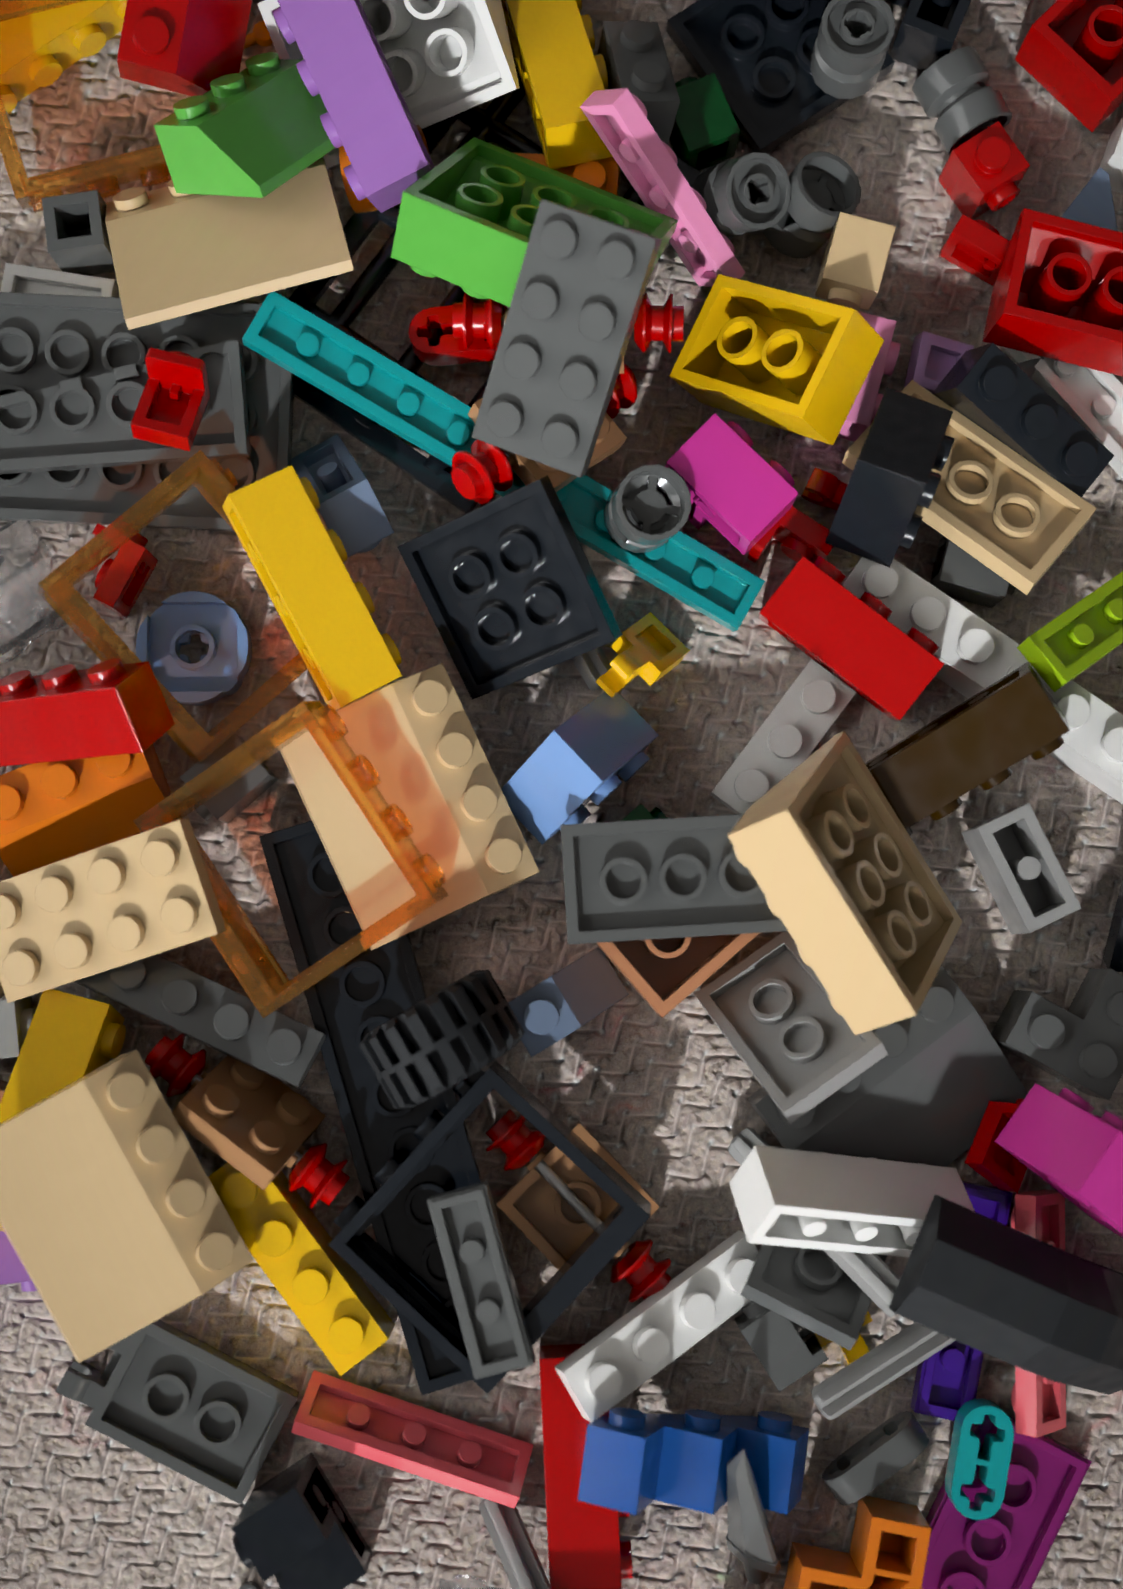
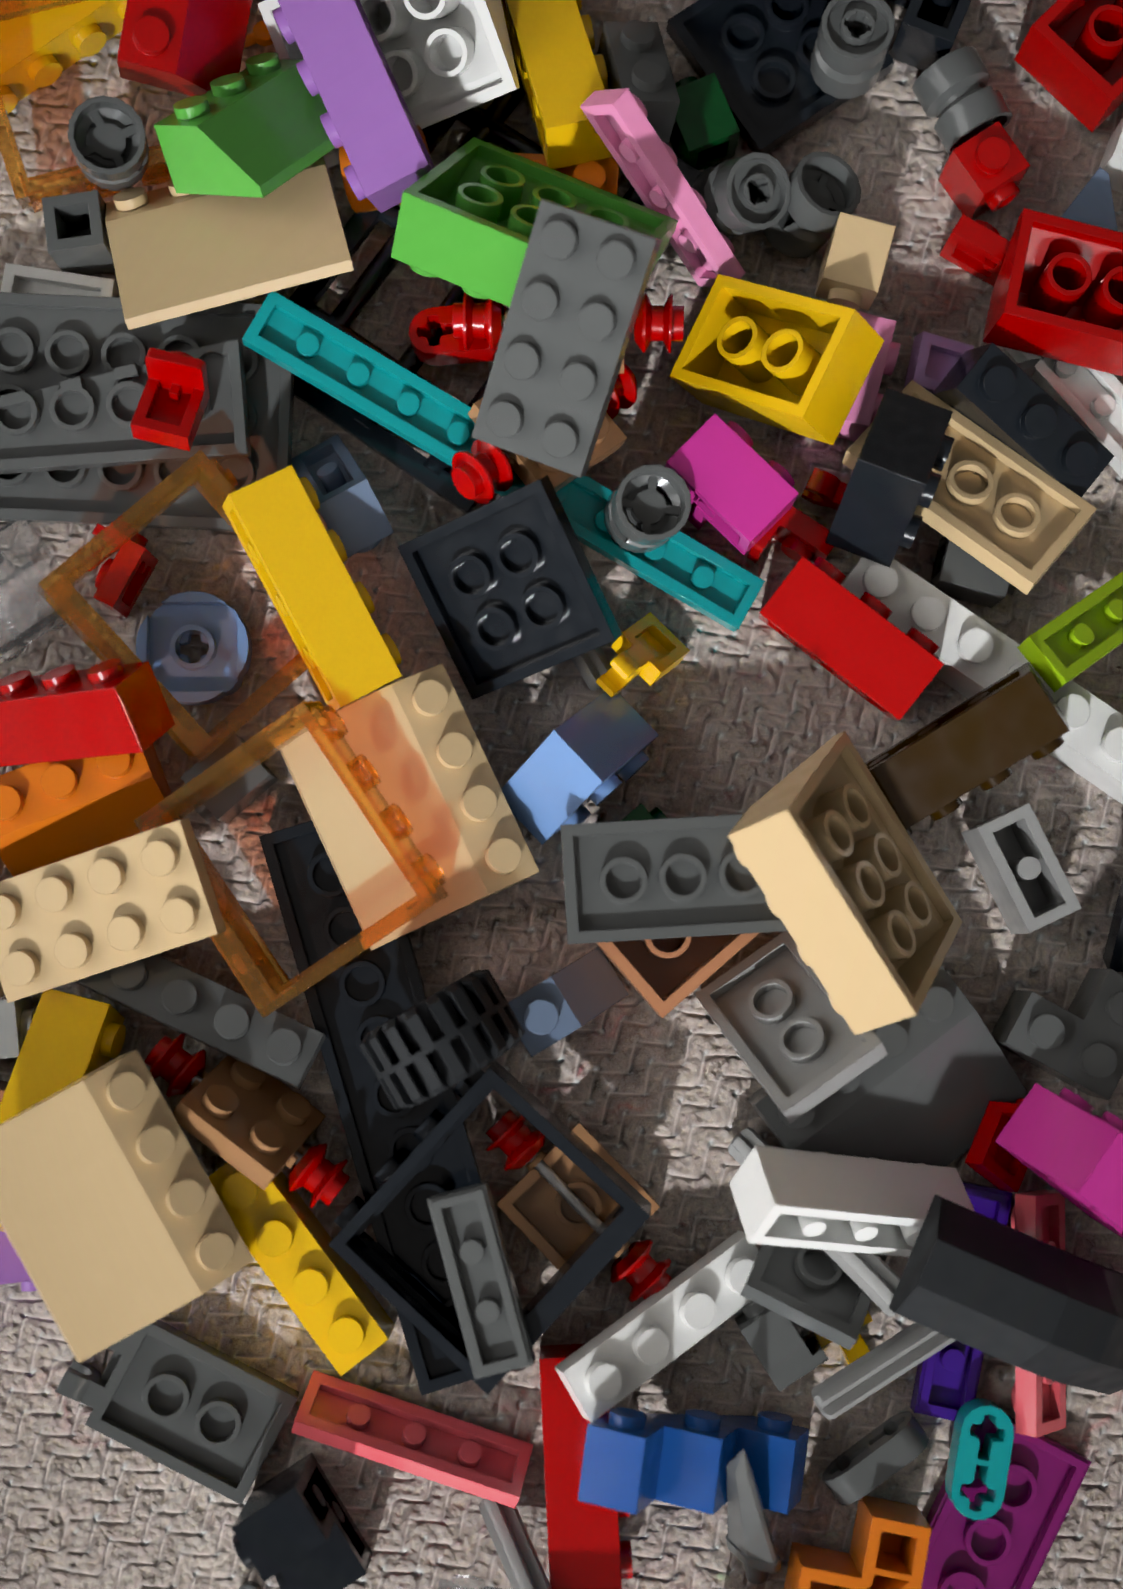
white plate [710,659,856,814] -> none
none -> dark grey wheel [68,95,150,191]

